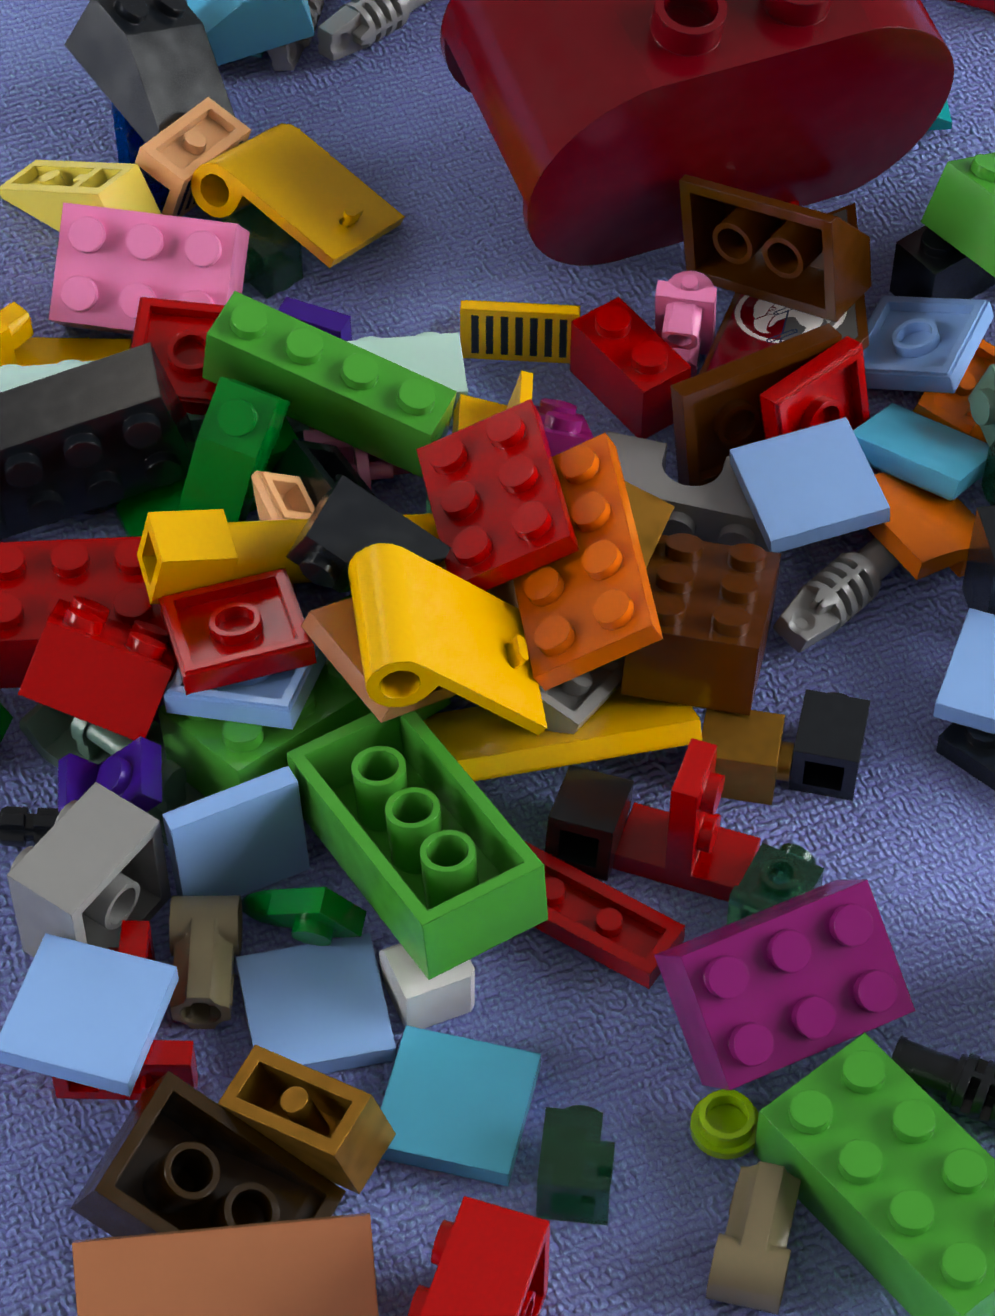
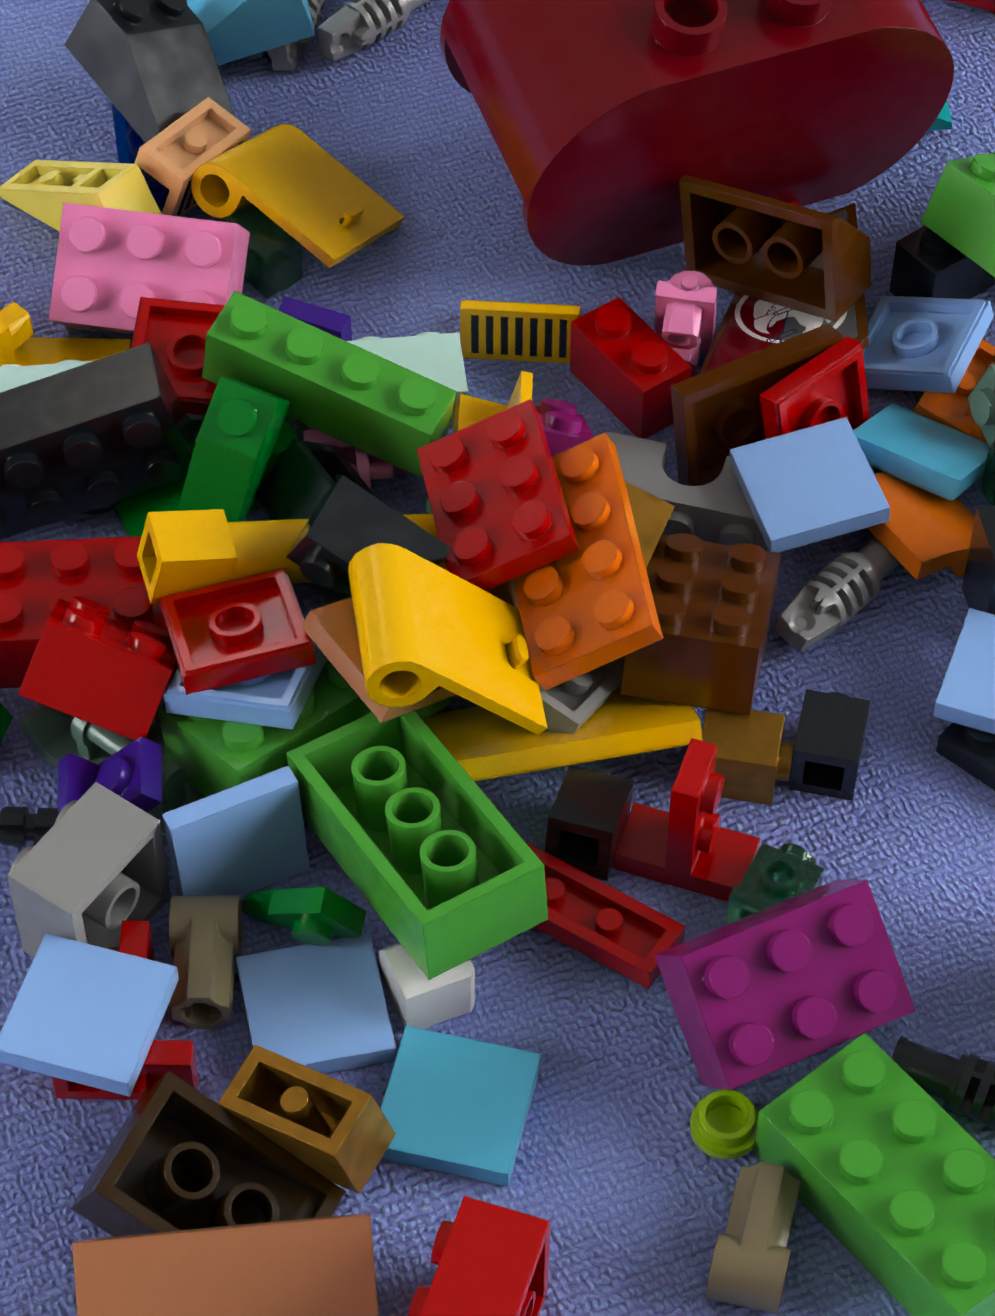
light nougat slope [251,470,315,521] -> none
clear green brick [536,1105,615,1225] -> none

